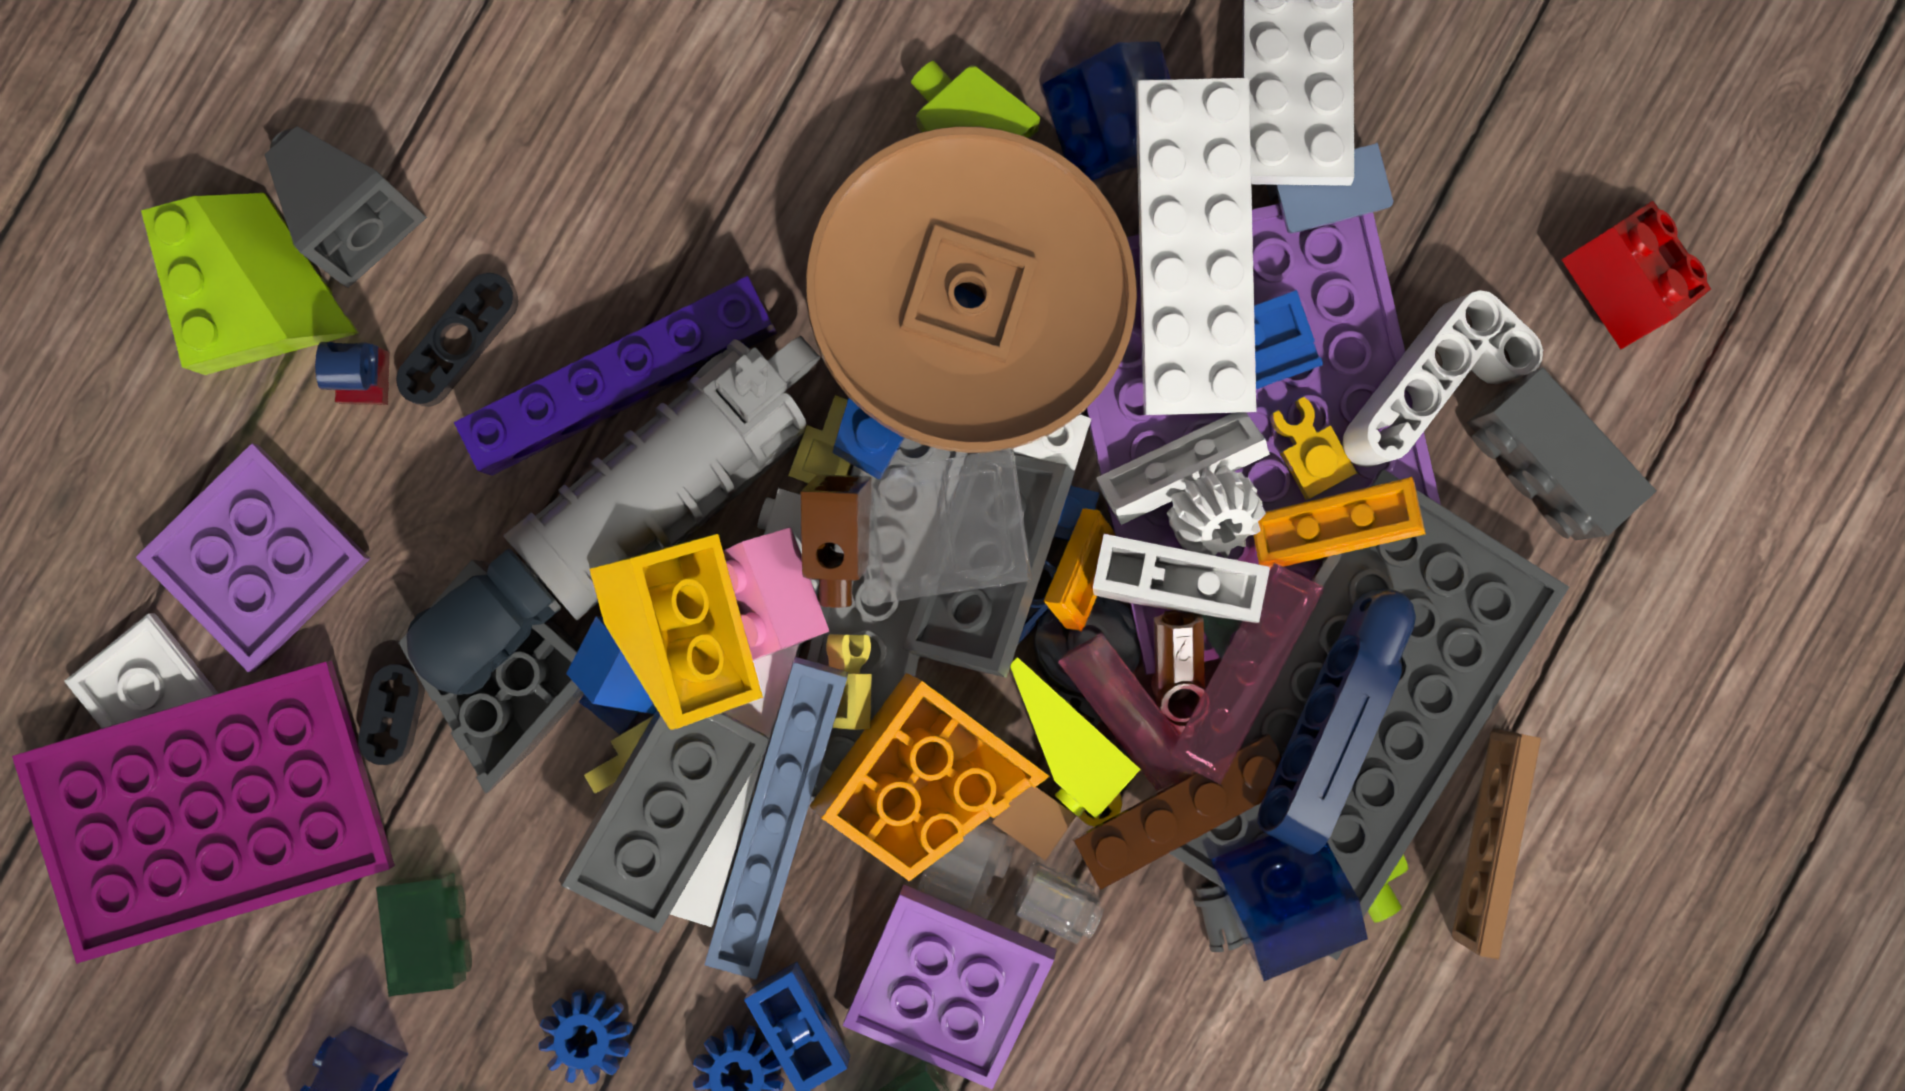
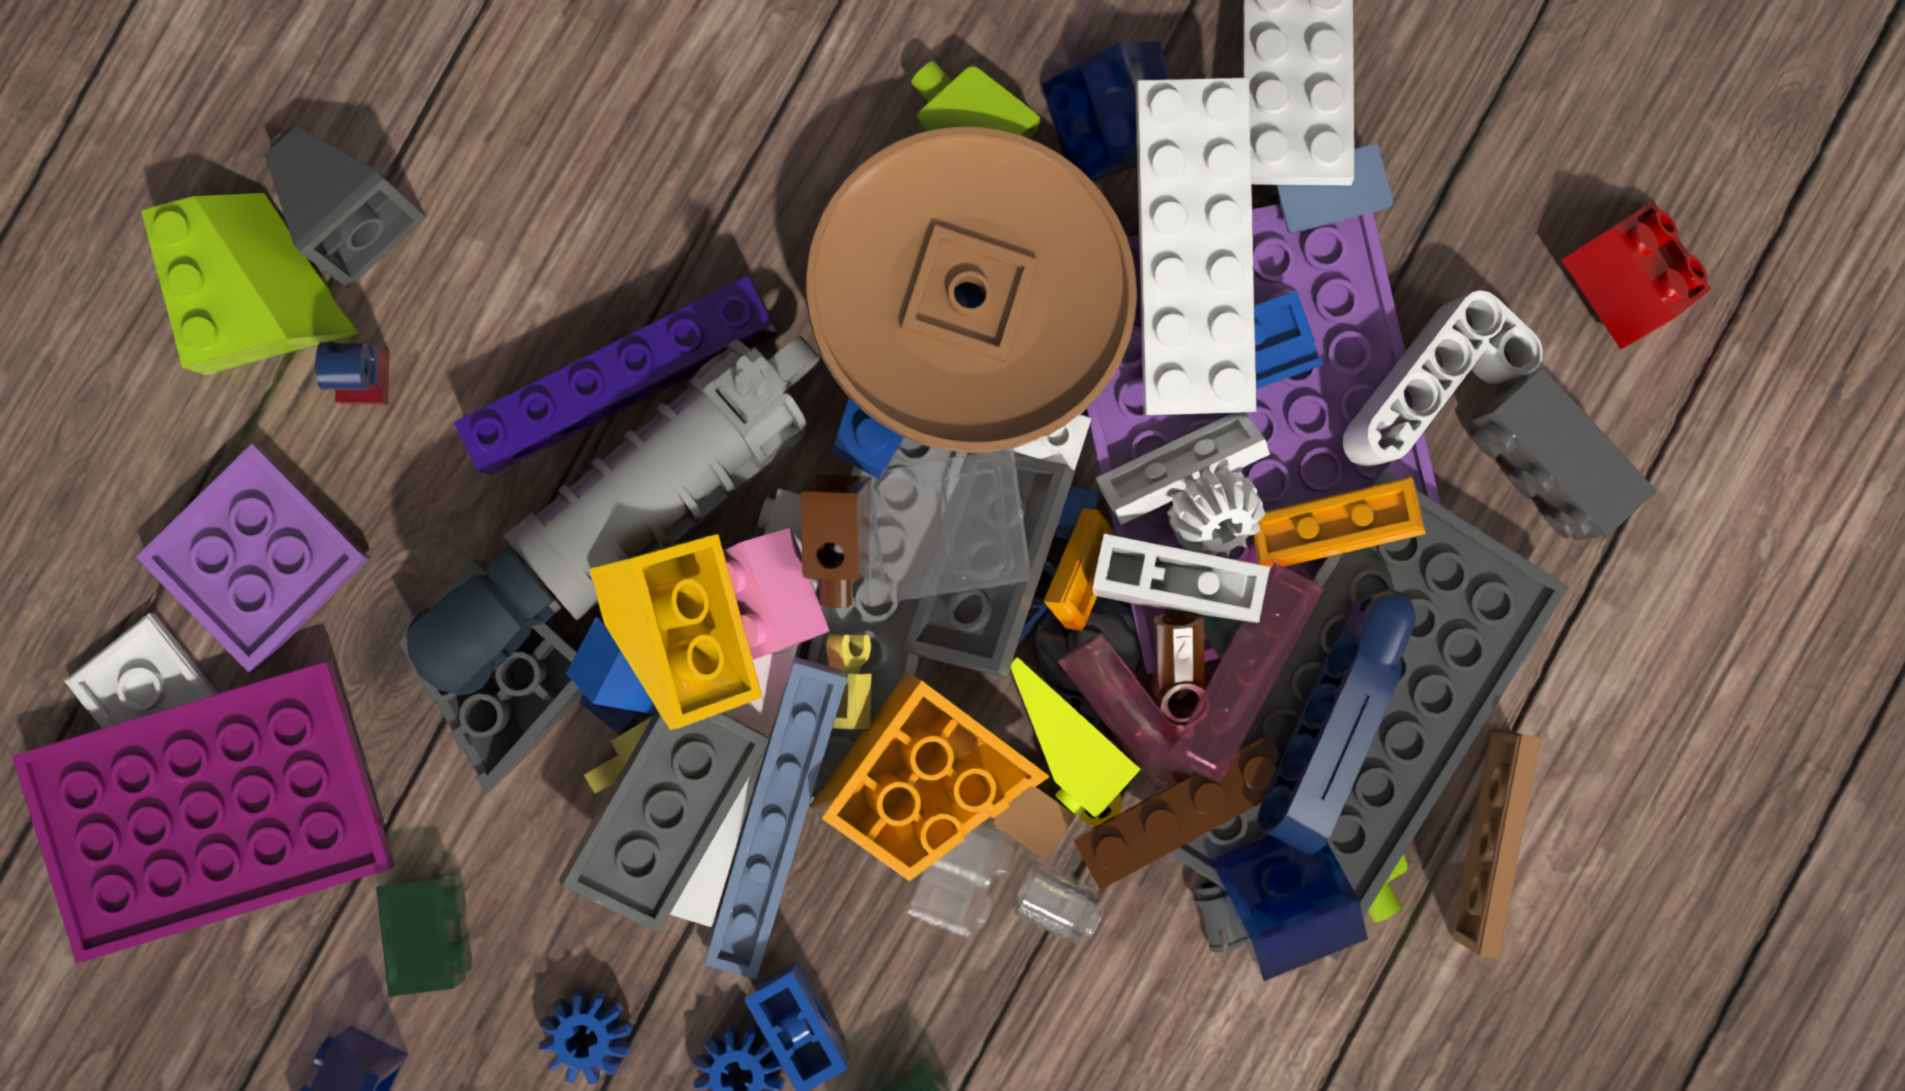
black beam [358,664,425,765] -> none
black beam [396,273,519,407] -> none
light yellow plate [788,395,852,483] -> none
medium lavender plate [842,884,1056,1090] -> none
yellow plate [1270,397,1357,500] -> none

